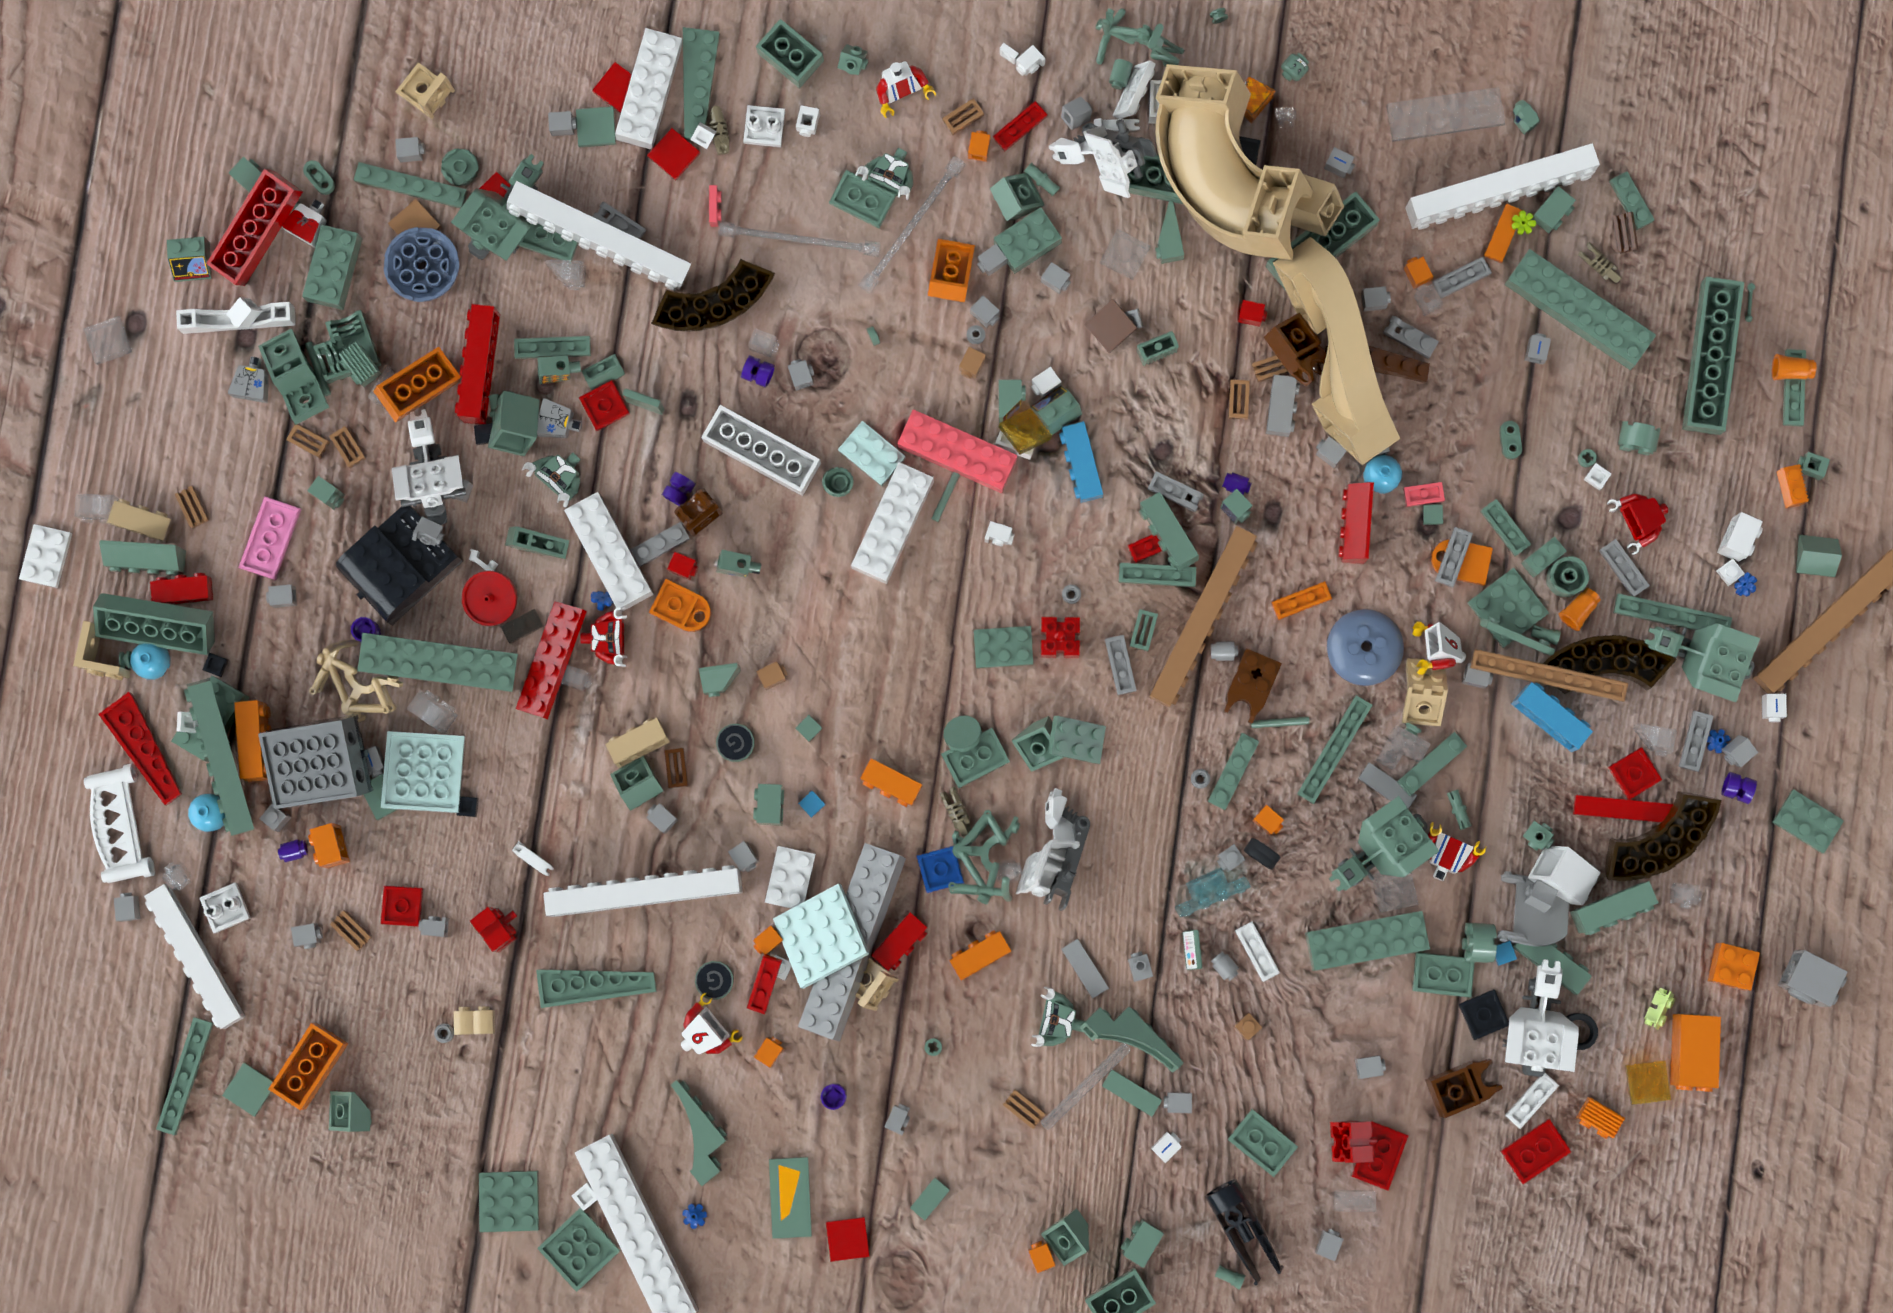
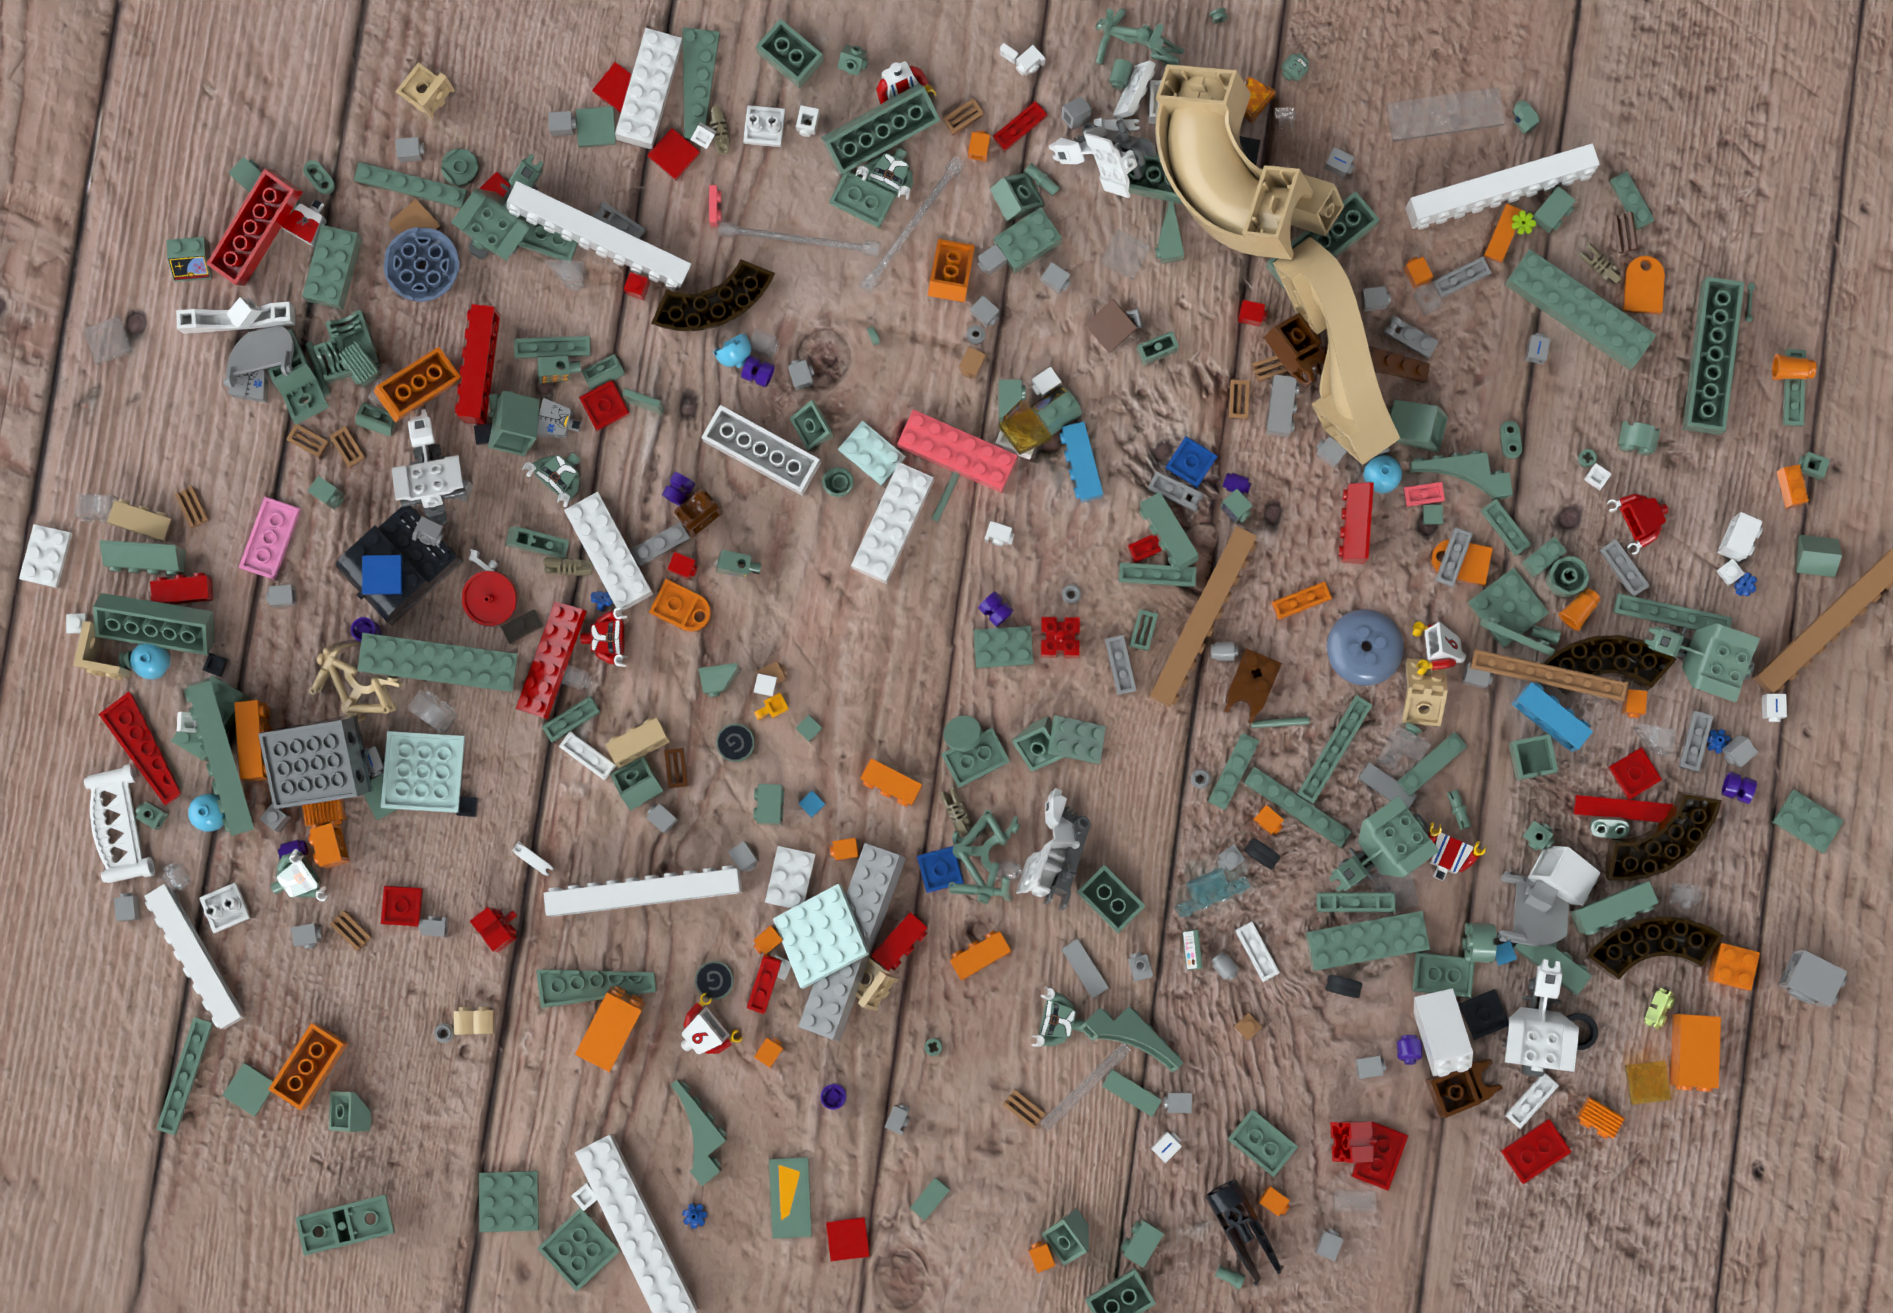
none -> white plate [66,613,88,634]
none -> sand green brick [135,801,169,830]
none -> light grey piece [223,325,294,388]
none -> torso [270,849,330,901]
none -> sand green bracket [295,1194,395,1256]
none -> orange brick [302,799,347,829]
none -> sand green slope [356,403,396,436]
none -> blue tile [362,555,402,595]
none -> sand green tile [542,696,601,743]
none -> dark tan hinge [543,557,593,576]
none -> white tile [559,731,616,781]
none -> orange brick [575,986,646,1072]
none -> red brick [624,272,651,301]
none -> medium azure cylinder [713,333,751,368]
none -> white tile [754,674,777,697]
none -> light orange plate [754,693,789,720]
none -> sand green slope [790,399,833,451]
none -> sand green brick [821,83,941,175]
none -> orange brick [830,838,859,861]
none -> dark purple wheel [978,591,1014,627]
none -> sand green brick [1076,865,1145,934]
none -> blue tile [1165,436,1218,488]
none -> sand green plate [1243,767,1351,848]
none -> orange brick [1258,1186,1290,1217]
none -> sand green plate [1317,892,1396,912]
none -> black tyre [1325,975,1363,998]
none -> sand green slope [1389,400,1448,453]
none -> dark purple head [1397,1035,1422,1065]
none -> sand green arch [1409,450,1513,500]
none -> white brick [1413,988,1473,1077]
none -> sand green piece [1508,734,1558,781]
none -> dark brown brick [1586,916,1724,980]
none -> sand green plate [1590,816,1630,838]
none -> orange brick [1622,689,1647,719]
none -> orange tile [1623,256,1665,315]

